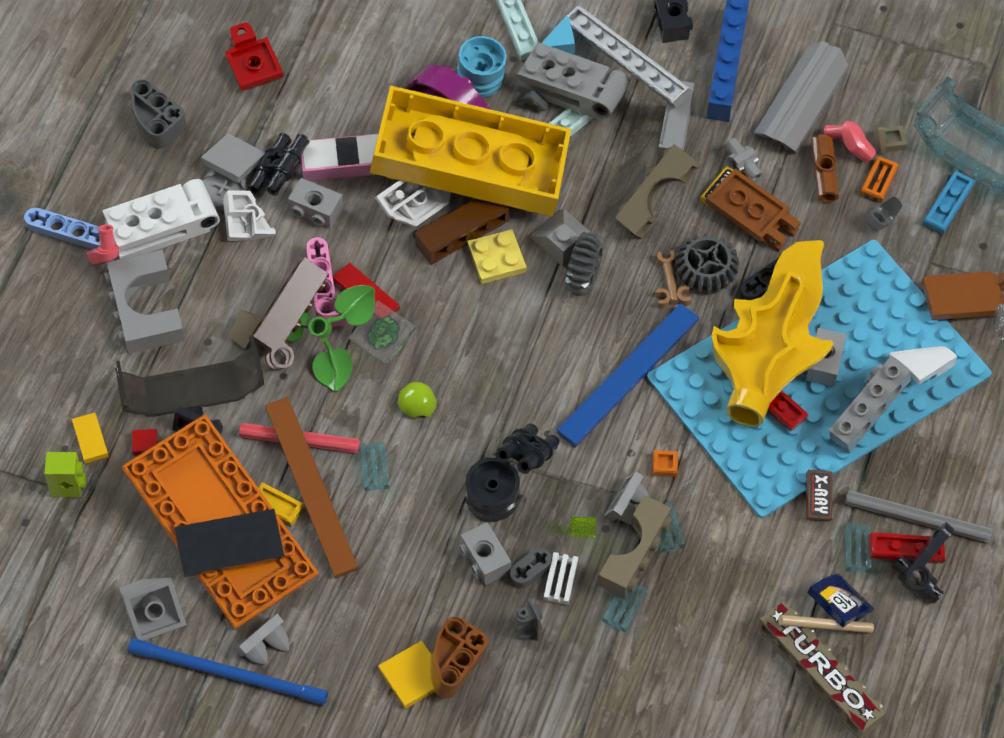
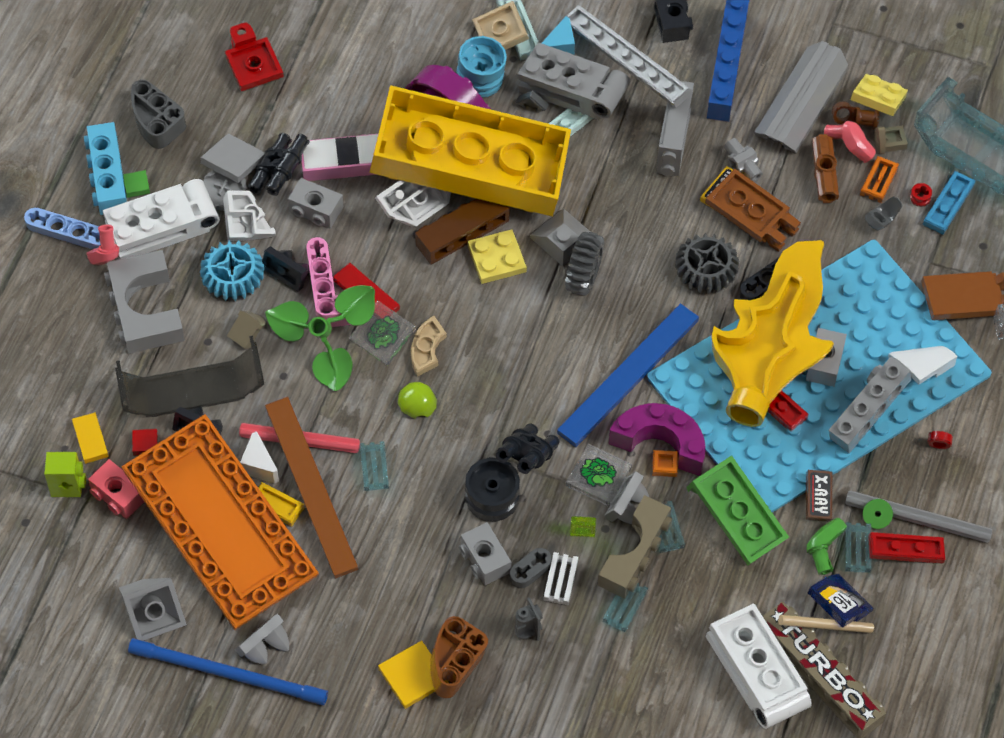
black tile [174,509,285,577] -> none
hinge [248,257,328,371] -> none
dark tan arch [615,144,701,239] -> none
medium nougat bar [656,250,691,309] -> none
black piece [891,522,954,604] -> none
none -> medium azure brick [84,122,127,215]
none -> coral brick [88,459,144,519]
none -> bright green tile [123,170,150,198]
none -> medium azure gear [200,240,264,301]
none -> white slope [240,431,279,484]
none -> black tile [262,246,309,292]
none -> tan tile [411,316,446,377]
none -> tan tile [472,1,529,50]
none -> clear tile [566,444,632,506]
none -> magenta brick [608,403,705,476]
none -> bright green plate [686,455,789,565]
none -> white hinge [705,604,811,729]
none -> bright green arm [806,518,847,575]
none -> reddish brown connector [832,101,880,130]
none -> light yellow plate [851,74,908,116]
none -> bright green wheel [863,499,893,529]
none -> red bush [910,183,932,207]
none -> red tile [927,431,953,449]

